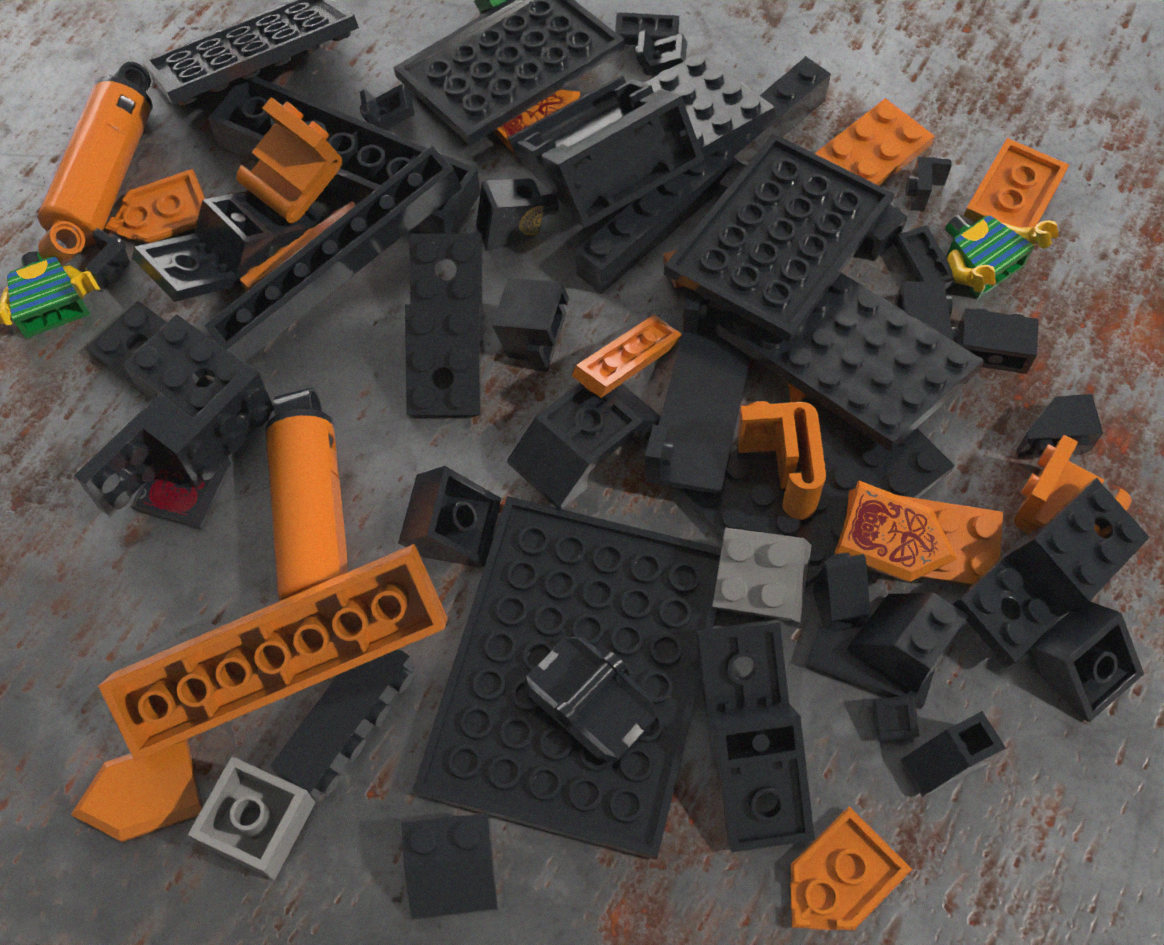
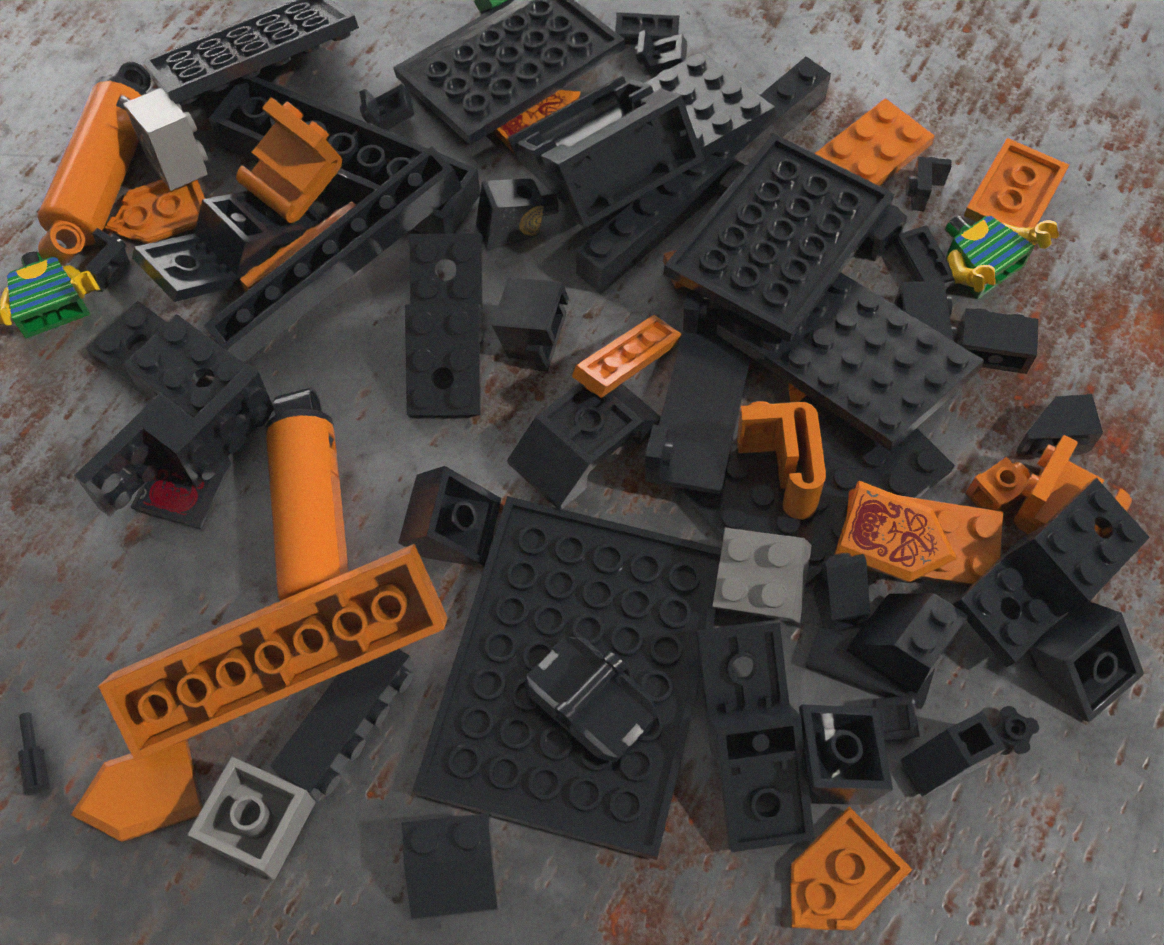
none -> black axle [18,712,50,796]
none -> light grey brick [123,88,208,190]
none -> black slope [799,704,893,805]
none -> orange brick [965,457,1030,512]
none -> black plate [993,706,1039,755]

